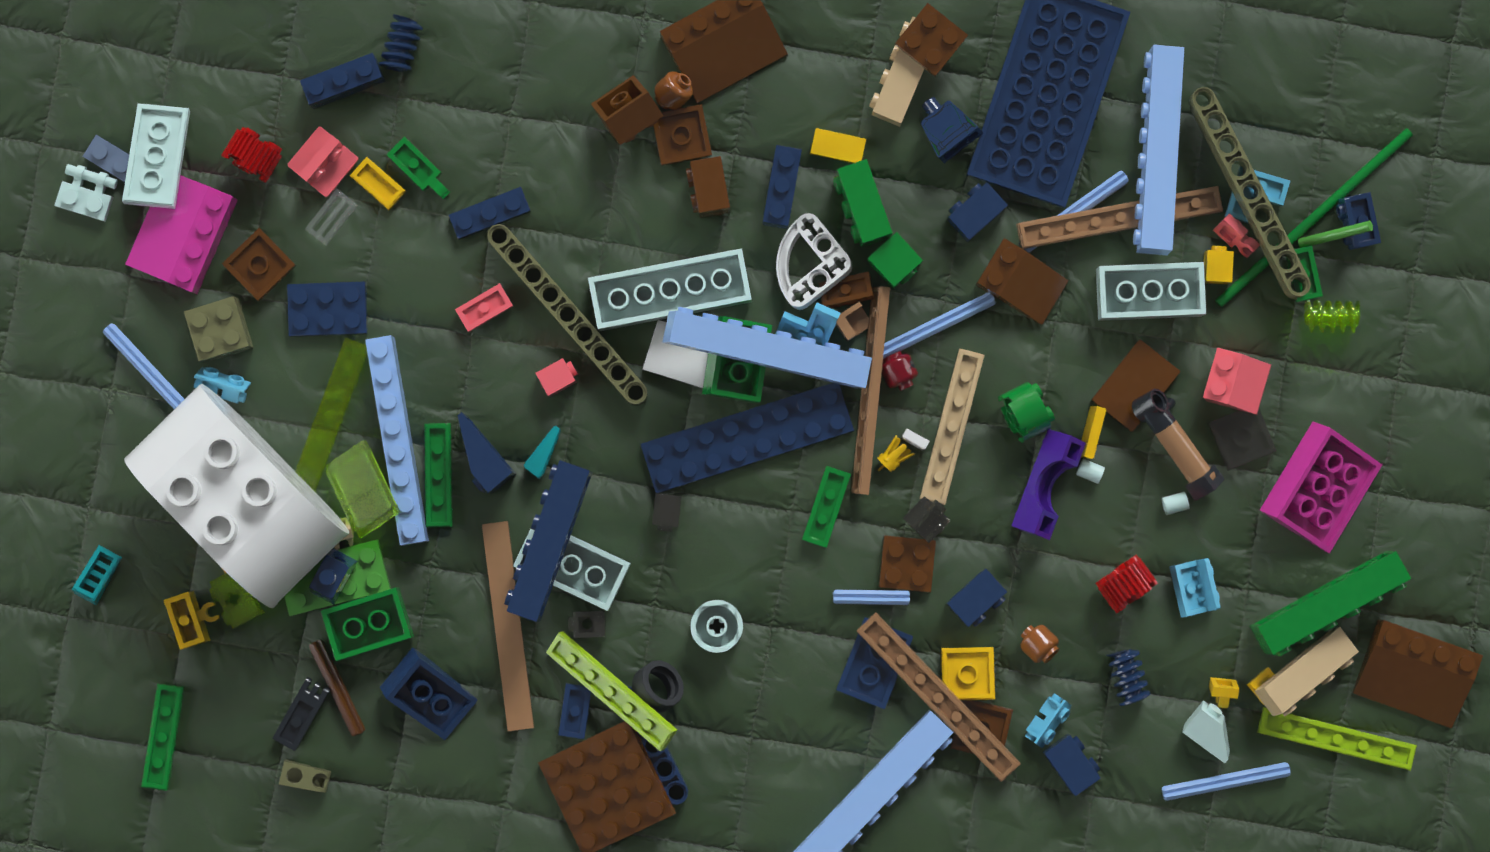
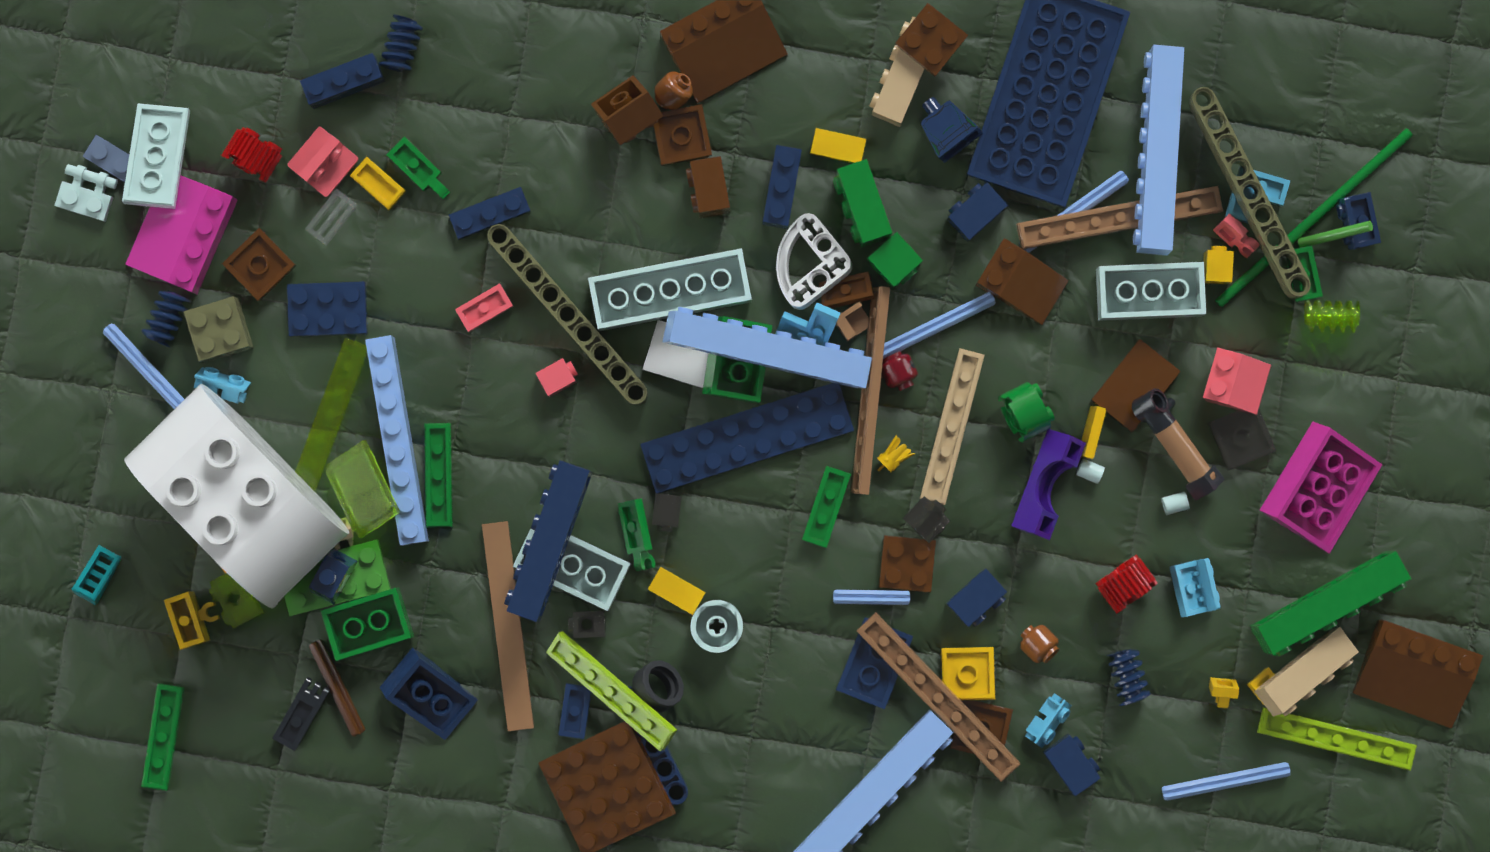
olive leg [279,759,331,792] -> none
dark blue slope [457,412,516,494] -> none
teal slope [524,426,561,479] -> none
white tile [901,429,930,450] -> none
light aqua slope [1183,700,1230,763] -> none
none -> dark blue piece [141,290,192,348]
none -> green plate [617,498,655,571]
none -> yellow tile [648,567,706,615]

